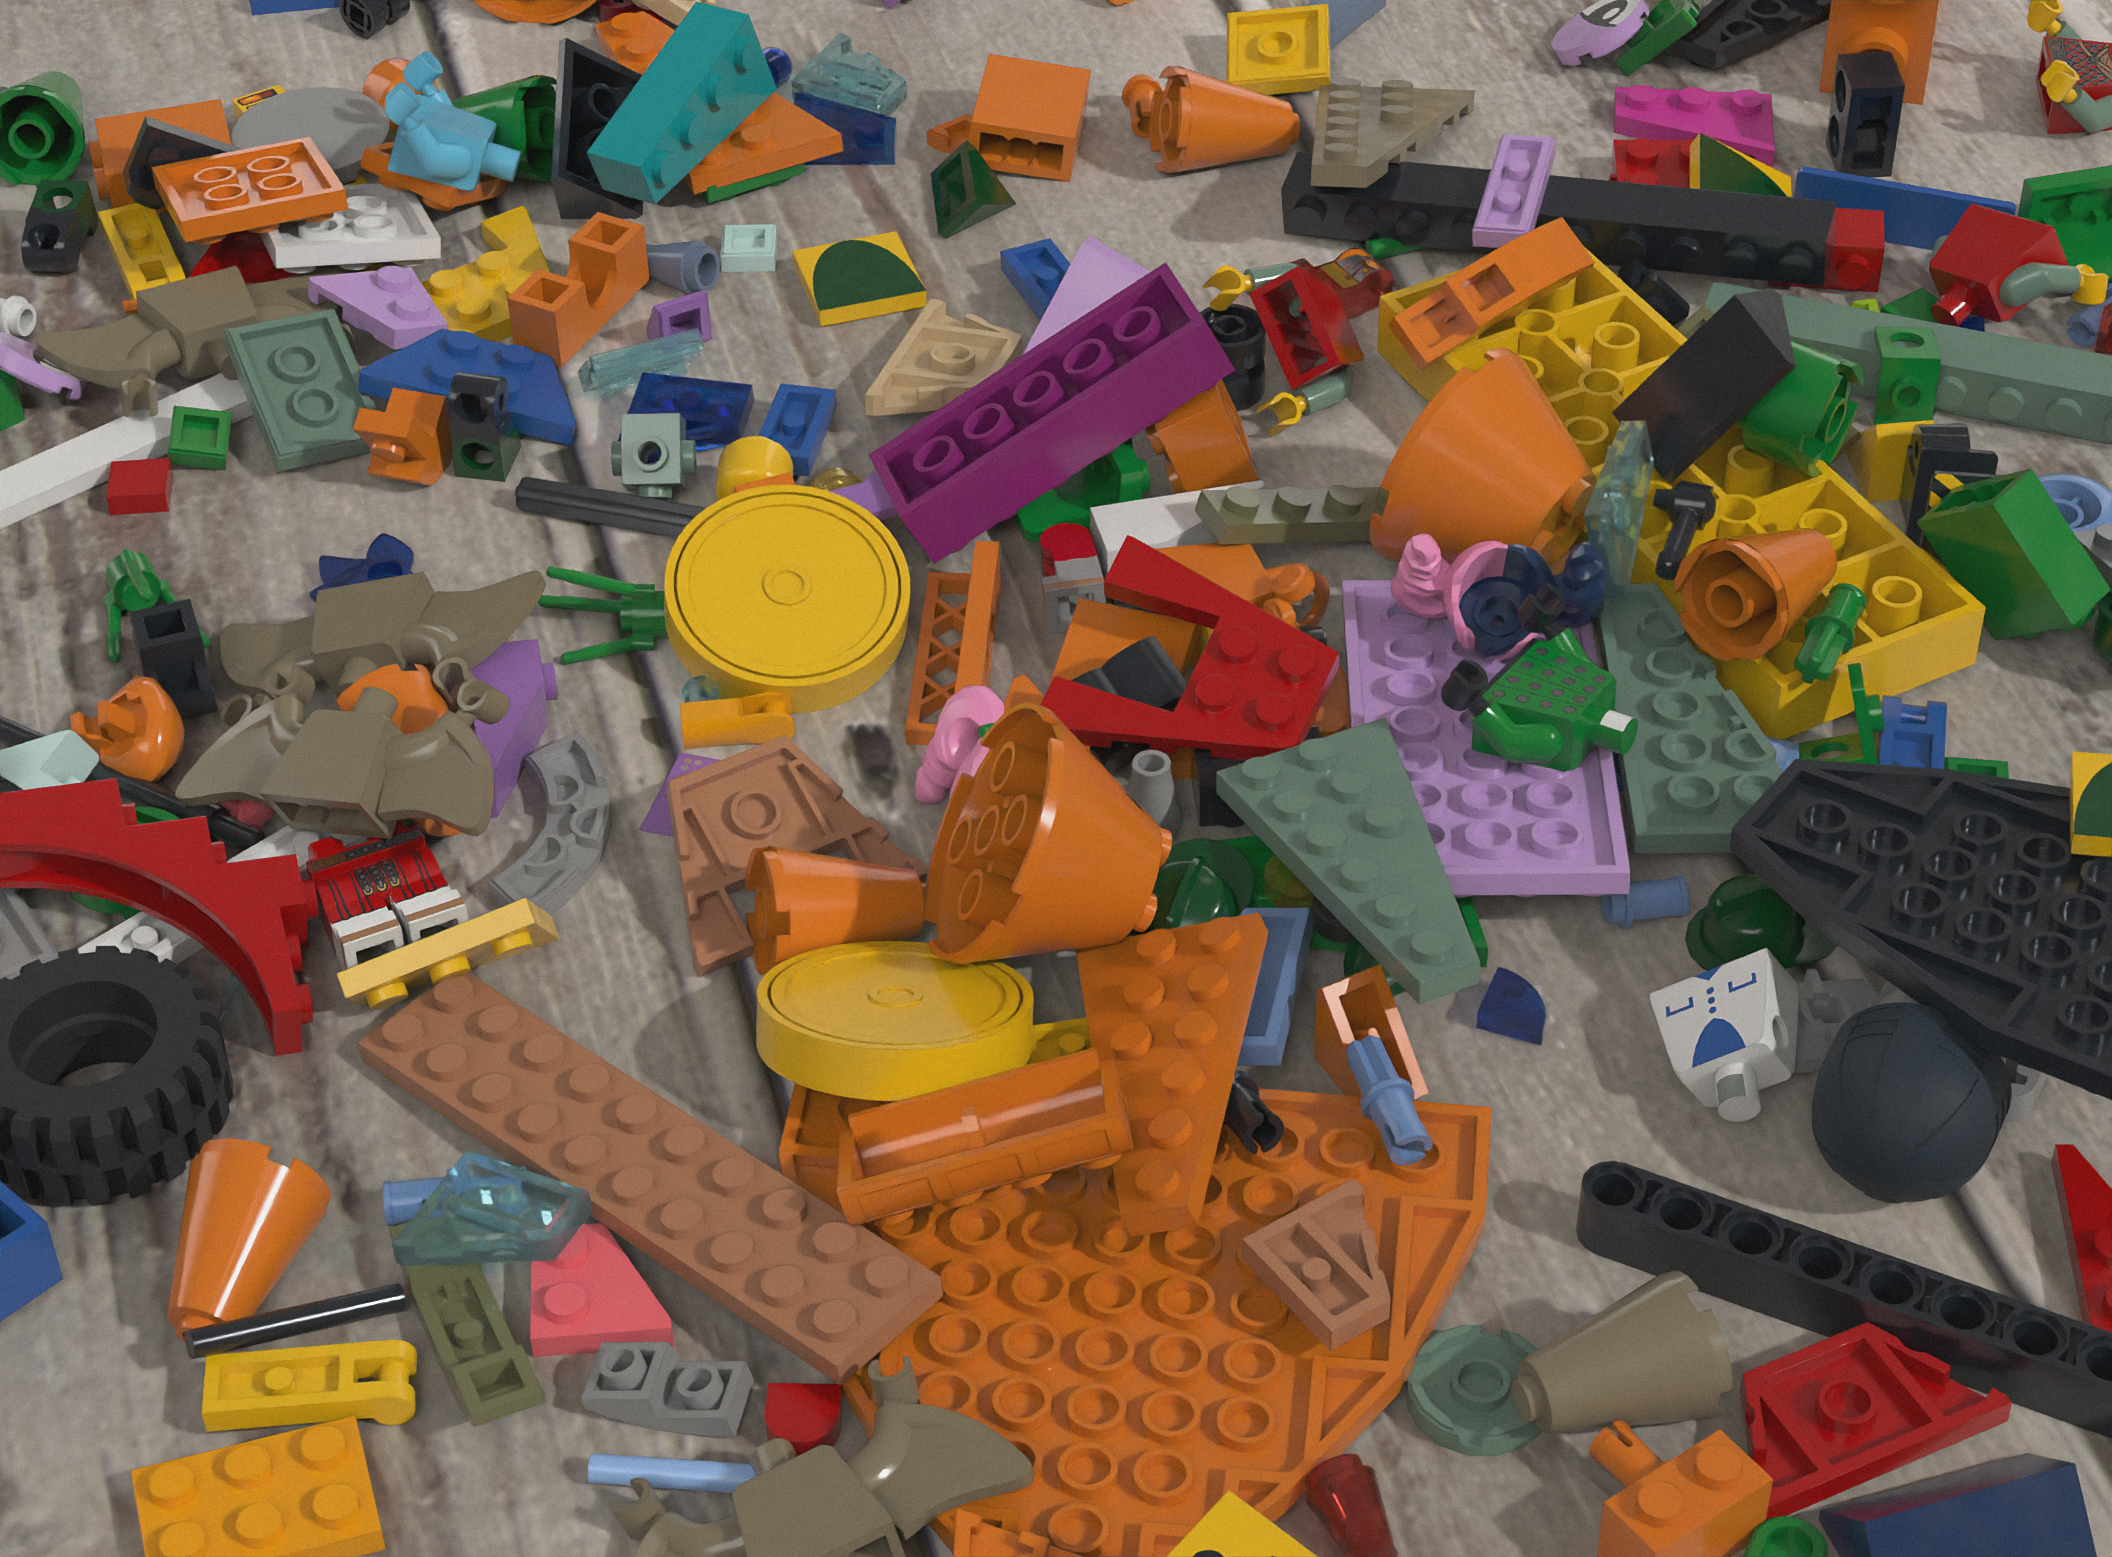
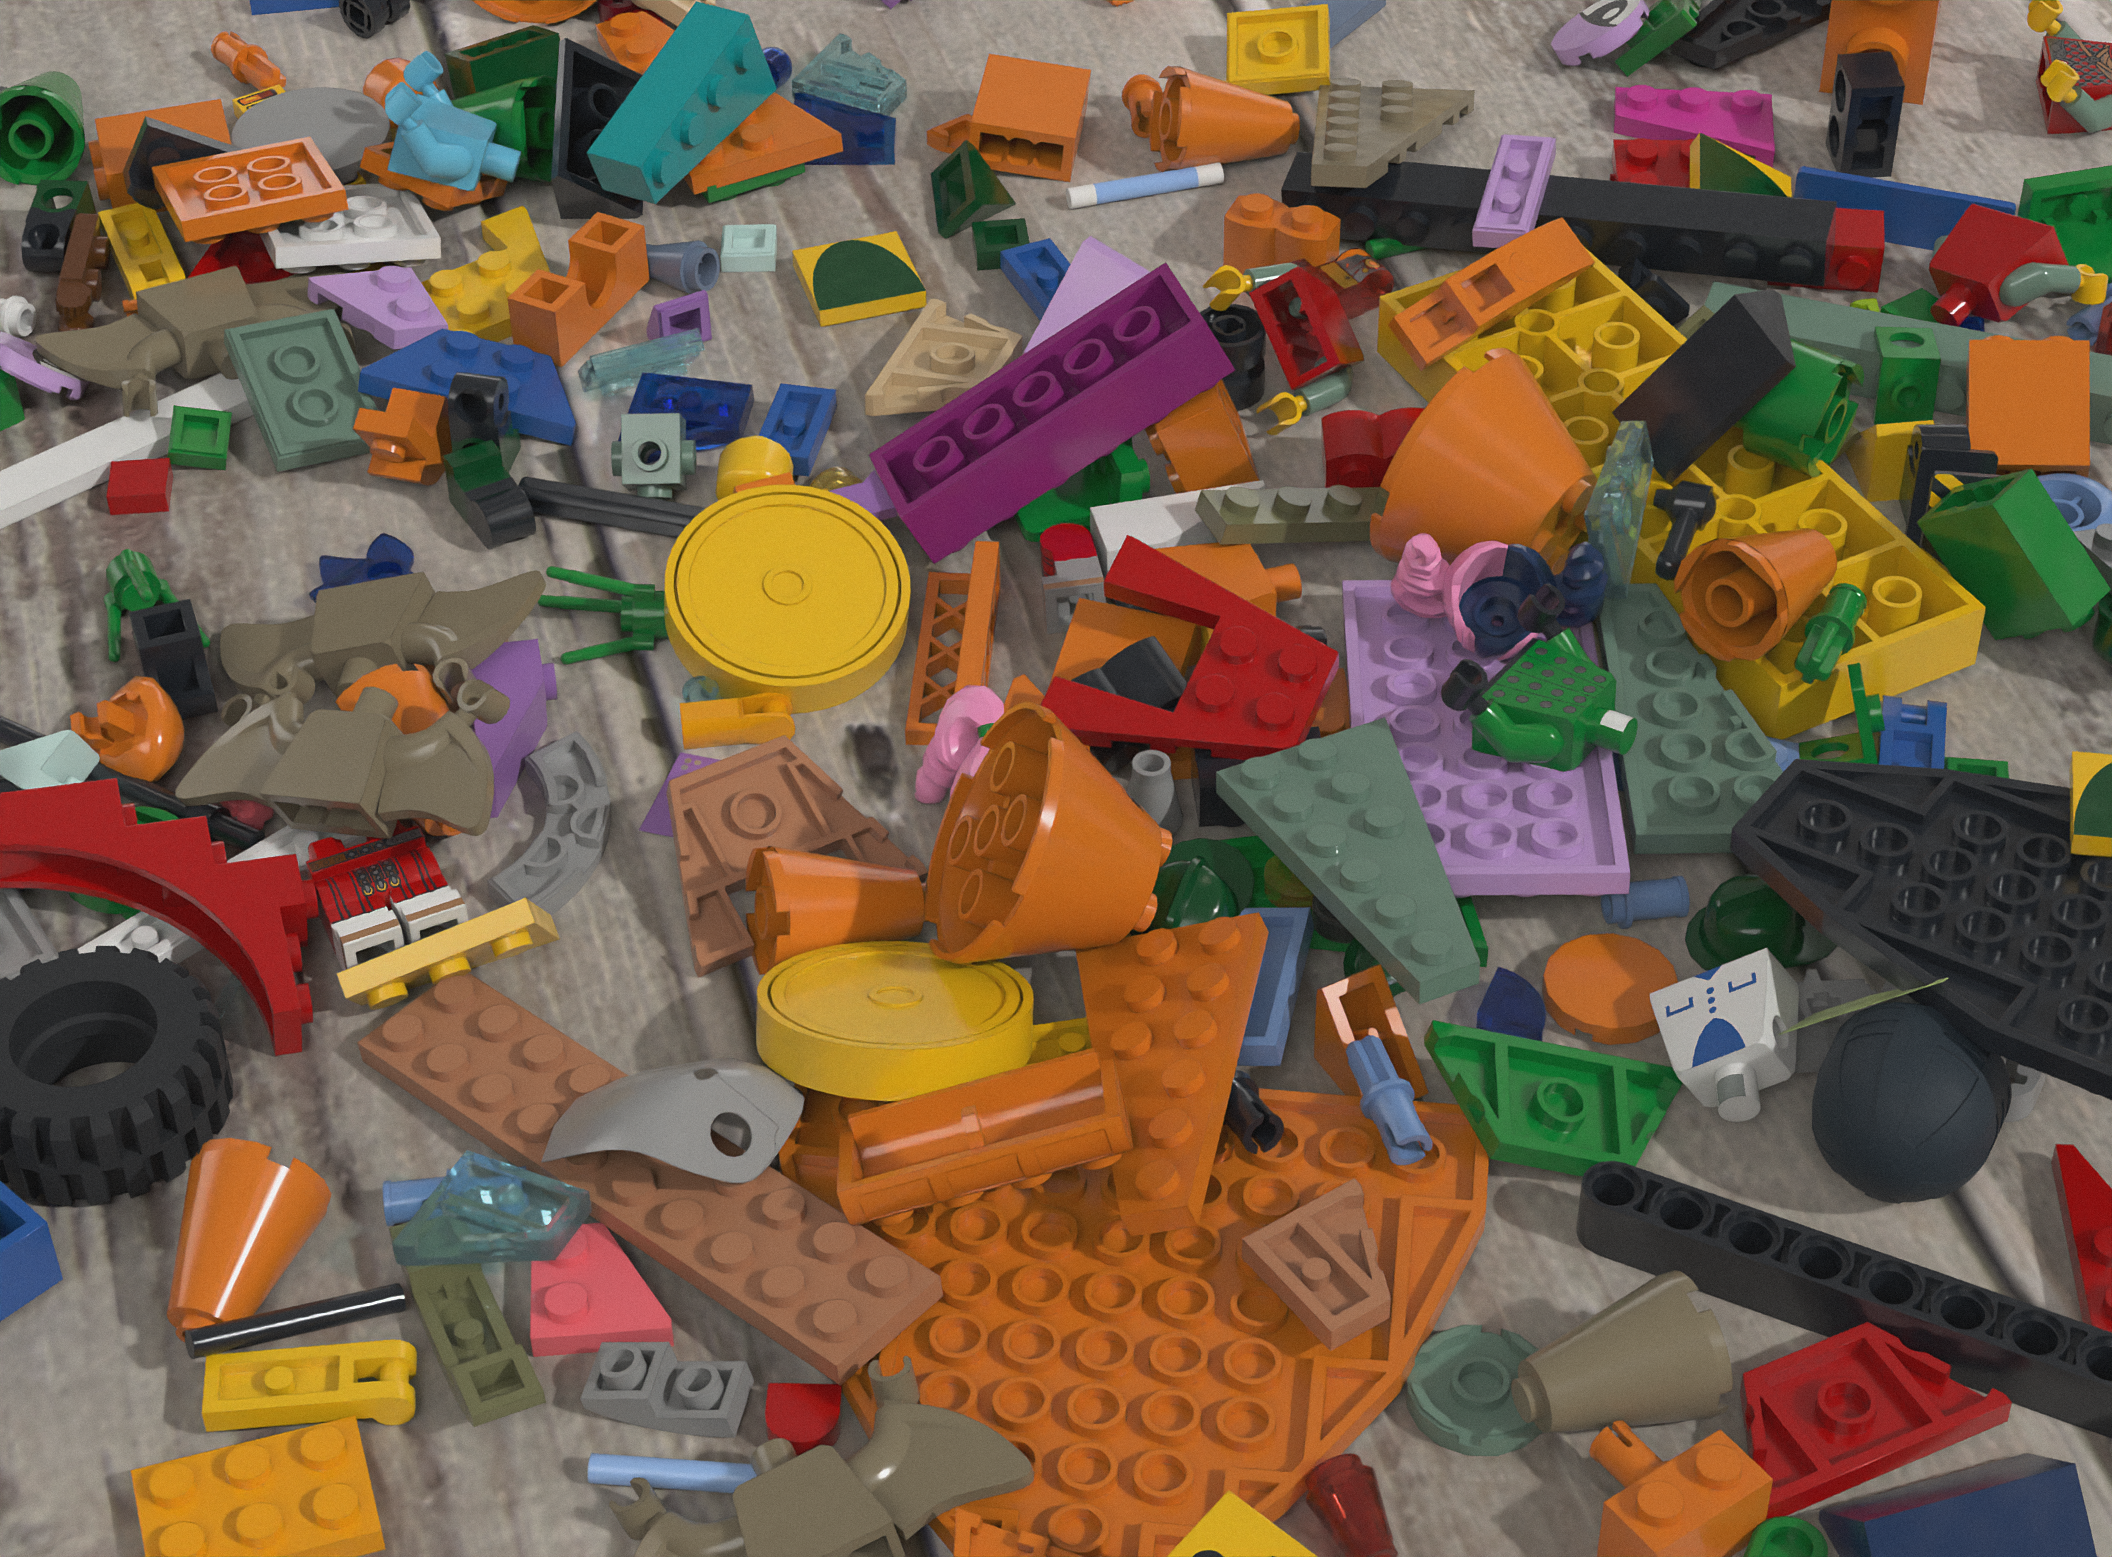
orange piece [1262,563,1330,628] -> none
none -> reddish brown hinge [55,213,110,332]
none -> orange axle [211,31,286,90]
none -> leg [443,440,536,549]
none -> dark green brick [445,25,560,99]
none -> light grey piece [541,1058,804,1183]
none -> dark green tile [972,218,1030,271]
none -> light blue bar [1066,162,1224,209]
none -> orange brick [1223,193,1341,287]
none -> red brick [1321,407,1424,488]
none -> green wing [1424,1020,1683,1177]
none -> orange tile [1542,933,1678,1045]
none -> yellowish green sticker [1779,978,1948,1035]
none -> orange brick [1966,335,2090,478]

